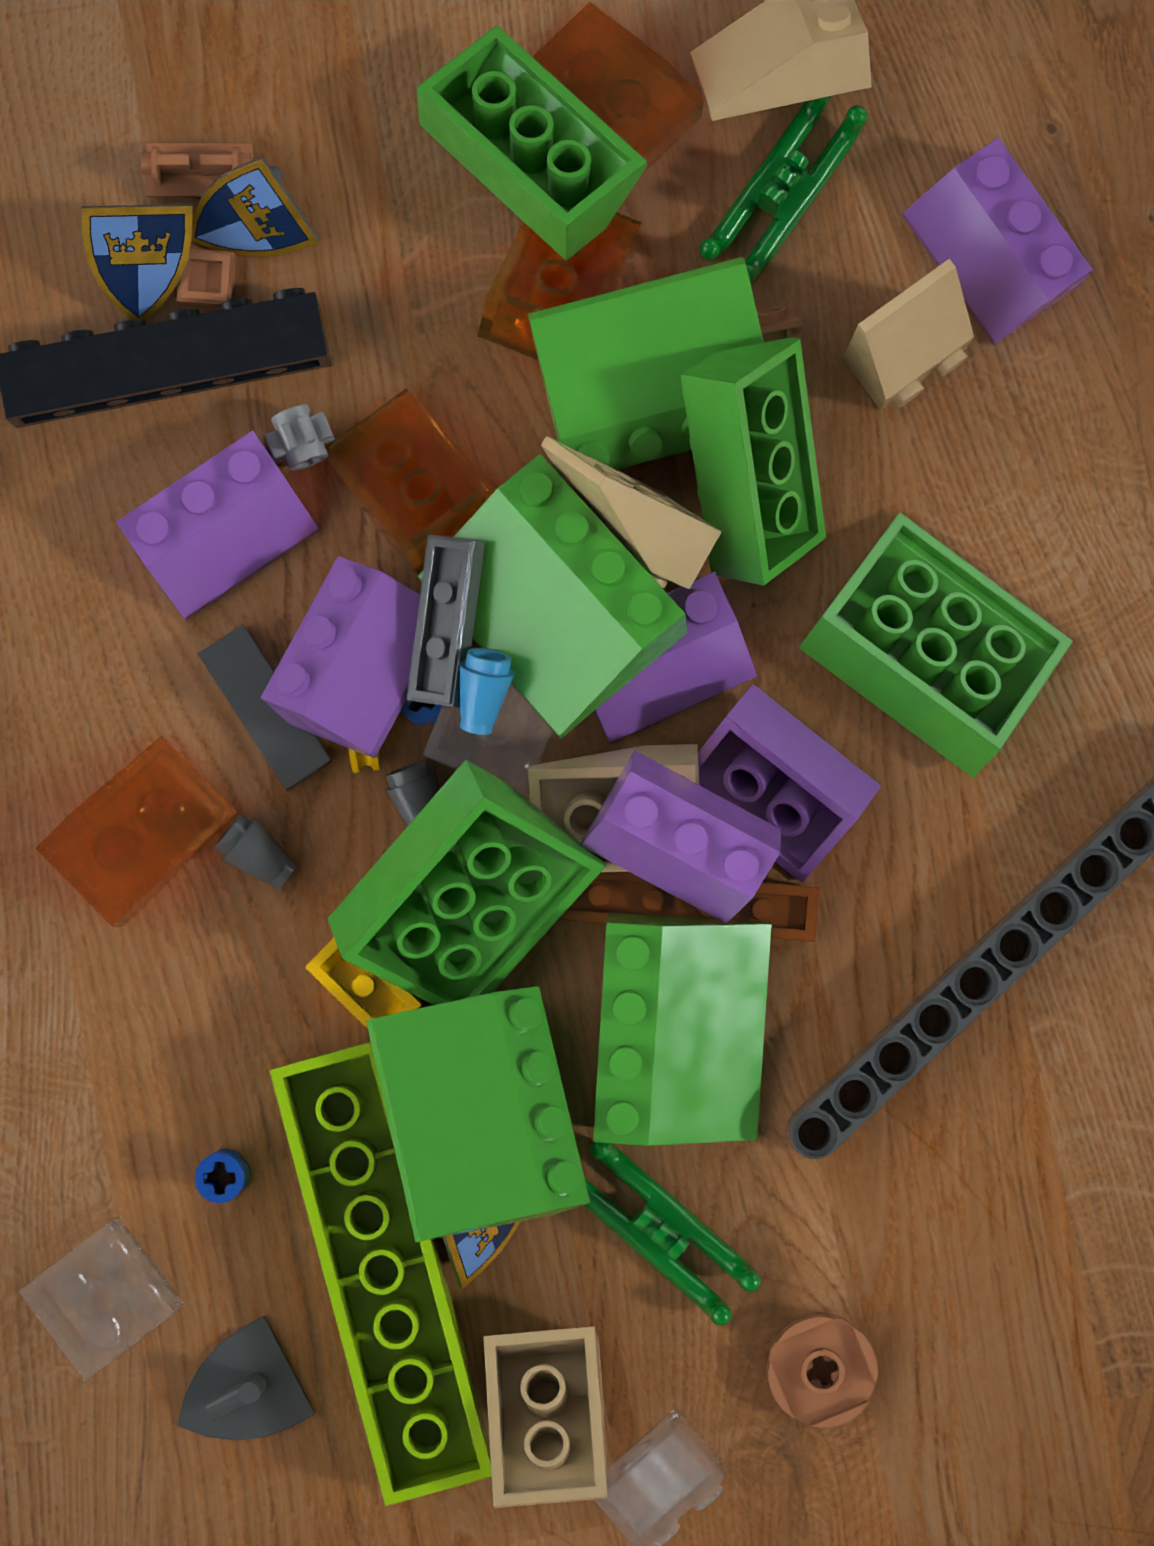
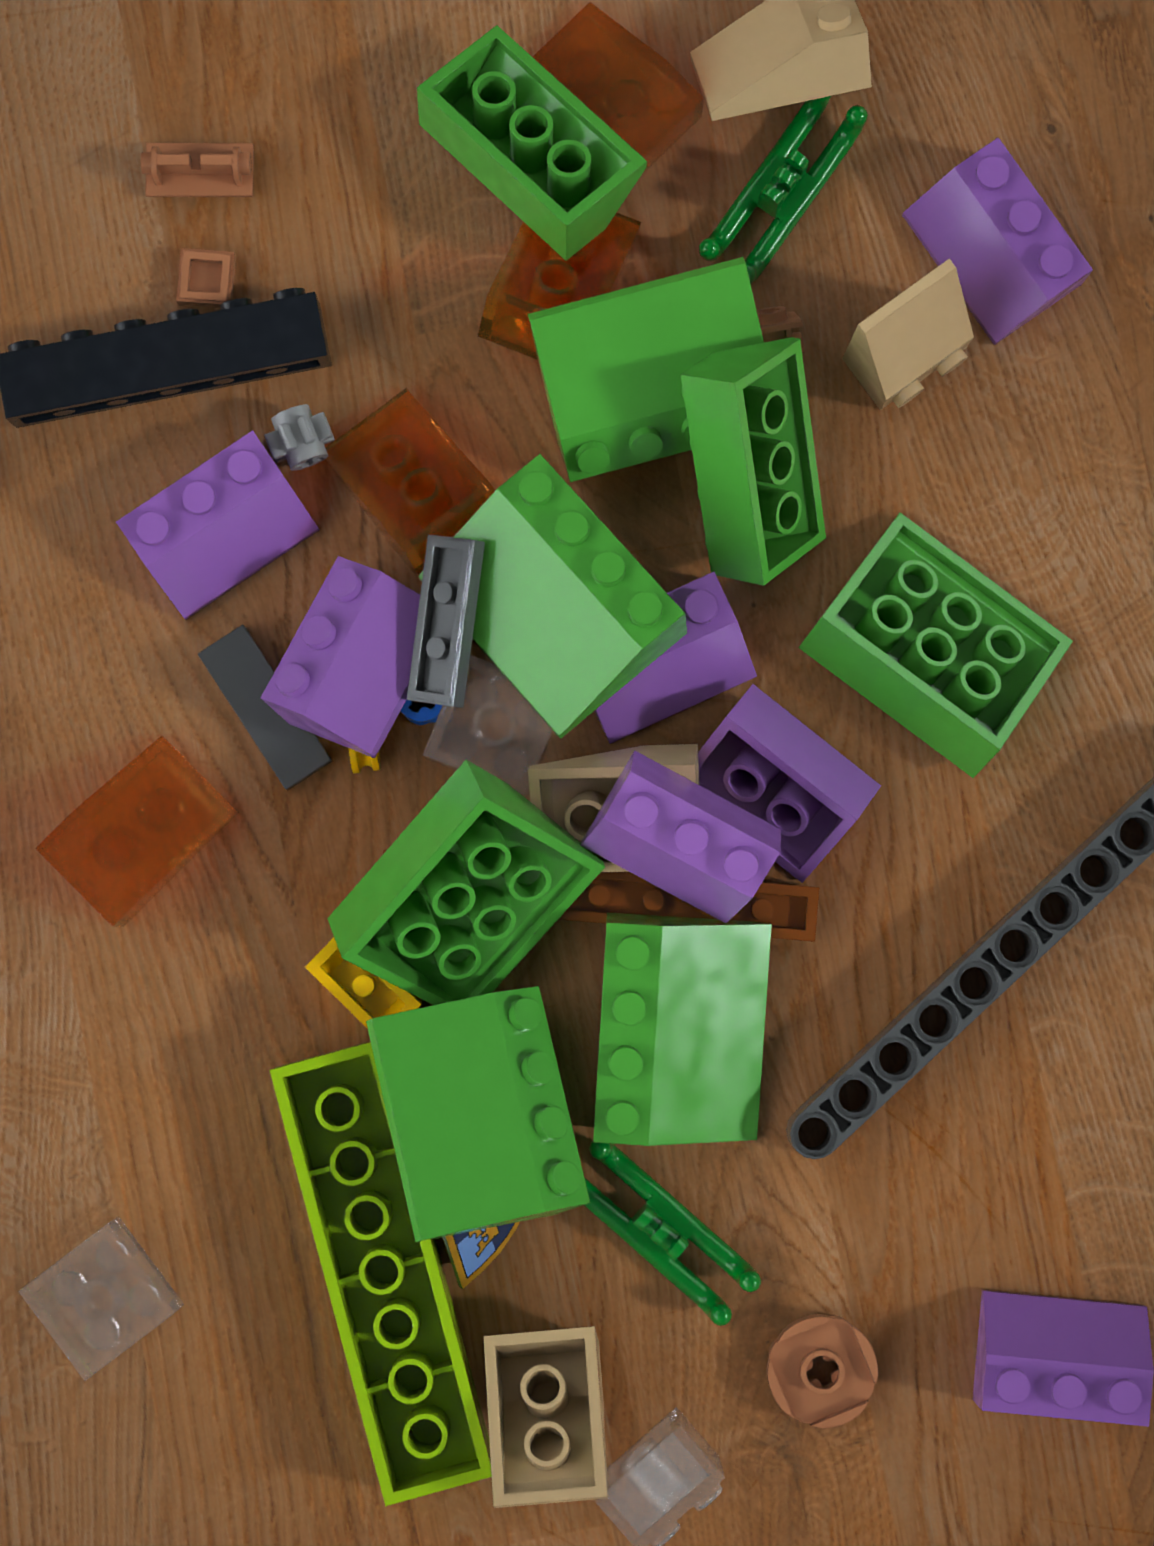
shield [81,204,192,320] -> none
dark grey shield [177,1316,315,1441] -> none
shield [191,156,321,257] -> none
blue bush [194,1149,251,1203] -> none
dark grey cone [214,814,298,890] -> none
dark grey cone [385,760,439,826] -> none
dark azure cone [459,648,515,735] -> none
tan slope [541,436,722,589] -> none
none -> medium lavender slope [972,1290,1154,1427]

